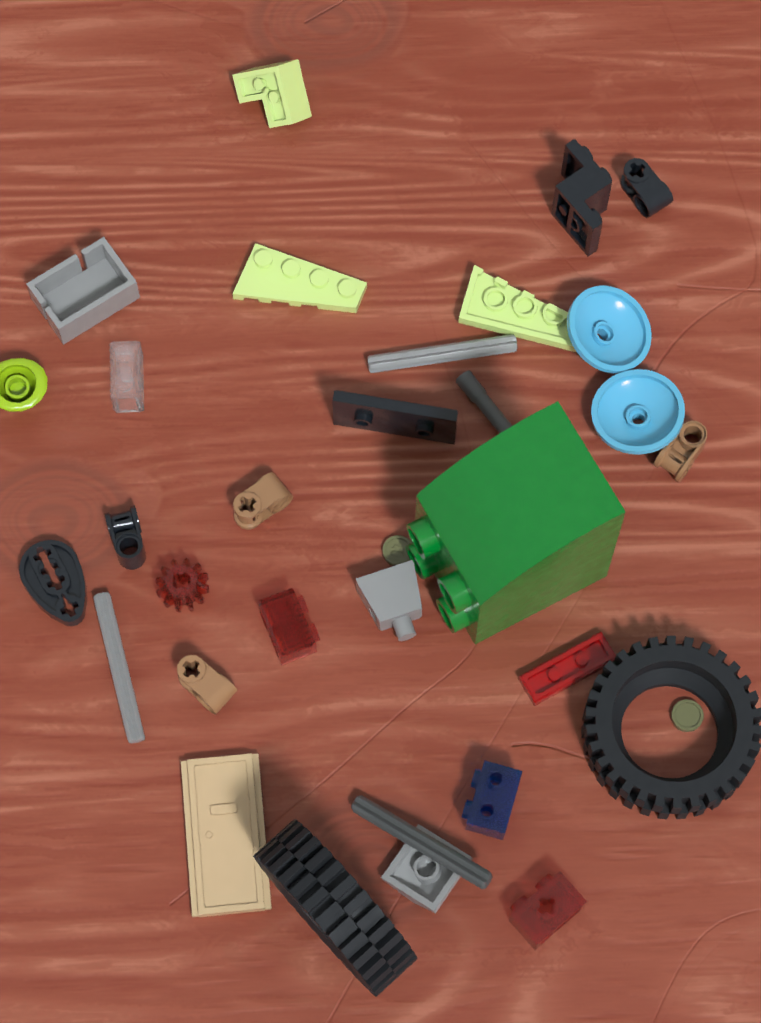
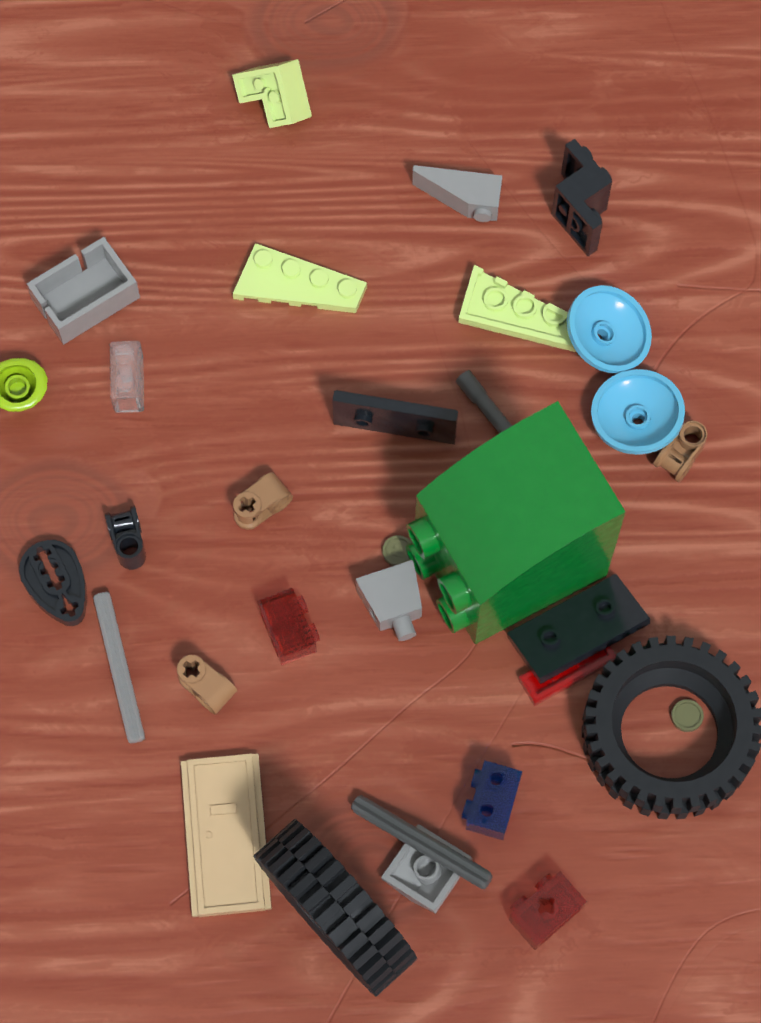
clear red gear [155,558,210,613] -> none
light grey axle [367,334,517,373] -> none
black piece [620,158,673,218] -> none
none -> light grey slope [412,165,502,222]
none -> black plate [507,574,650,684]

